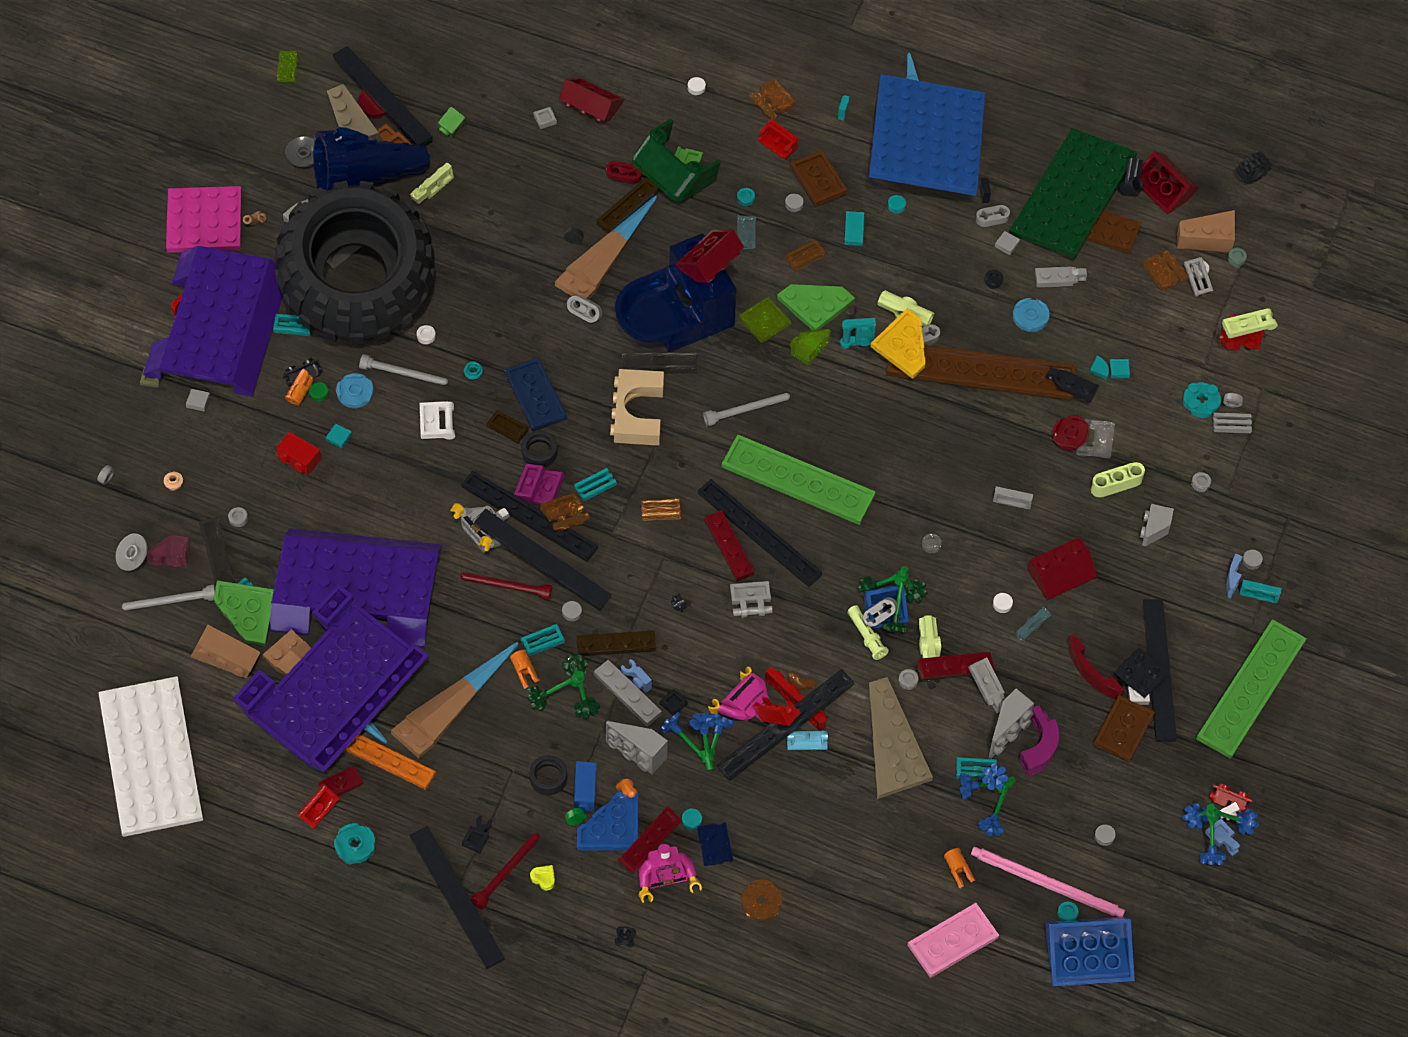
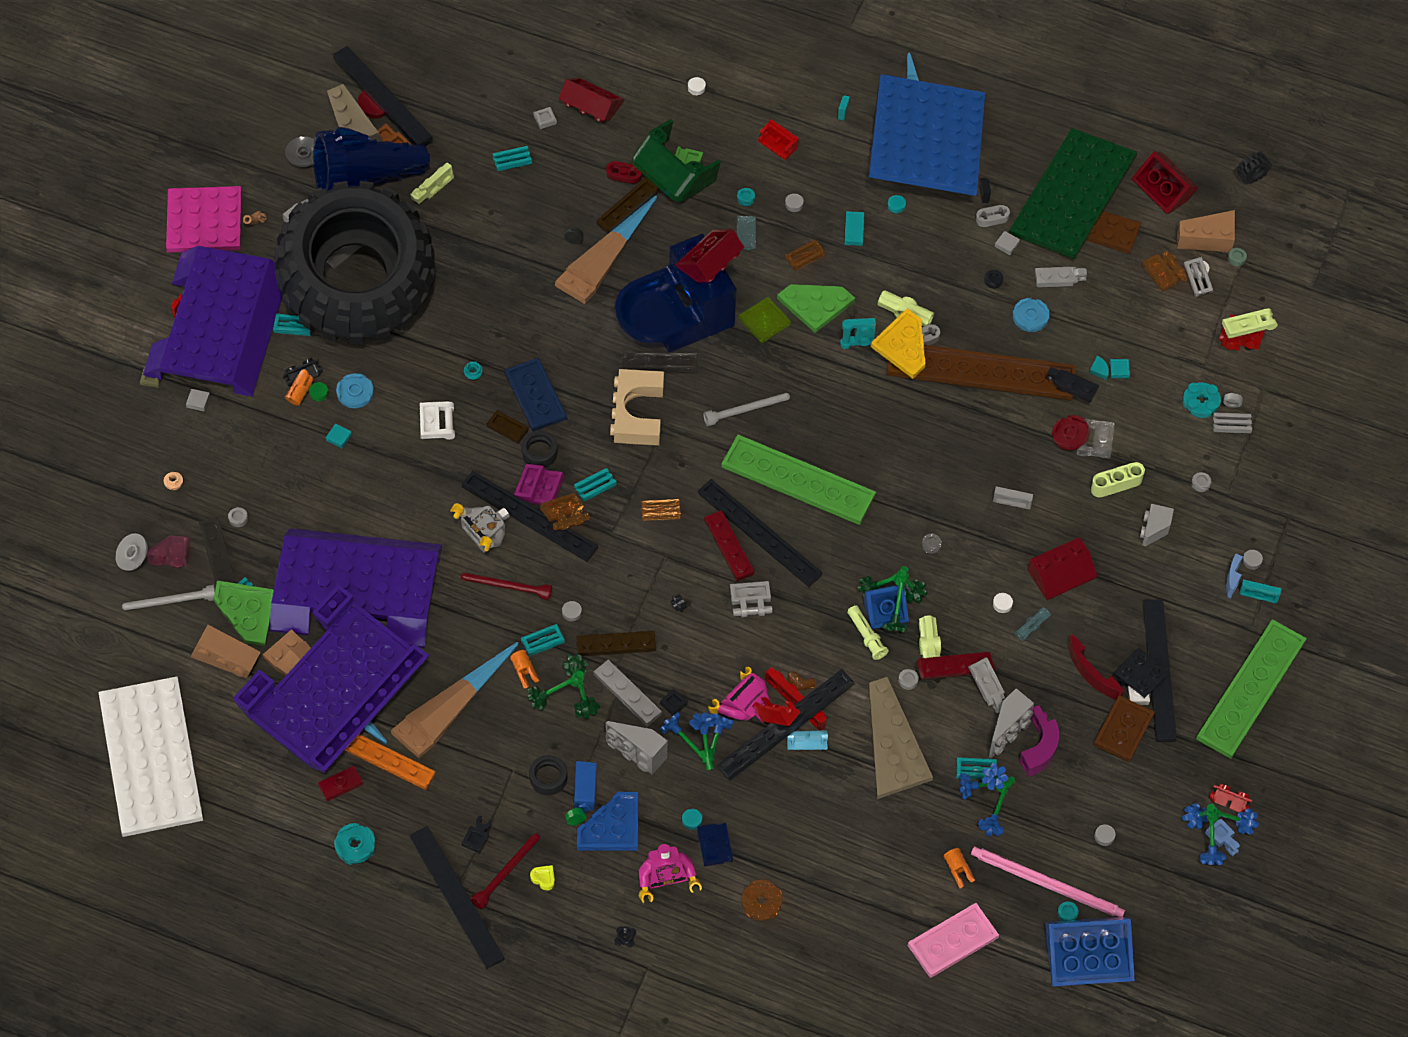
light grey tile [97,465,115,485] -> none
red brick [276,432,322,475] -> none
clear neon green slope [277,51,298,83] -> none
red slope [297,784,340,829] -> none
light grey piece [359,354,448,385] -> none
white tile [417,325,436,344] -> none
bright green brick [438,107,465,138] -> none
black tile [474,508,612,611] -> none
light grey plate [567,295,602,323] -> none
orange arm [616,779,637,798] -> none
dark red plate [618,806,682,874] -> none
medium blue plate [621,659,652,693] -> none
clear orange plate [750,78,796,120] -> none
reddish brown plate [790,150,847,207] -> none
clear neon green slope [790,329,831,366] -> none
light grey beam [863,597,898,626] -> none
black piece [1119,158,1144,196] -> none
white plate [1220,802,1240,821] -> none
none -> teal tile [493,146,532,171]

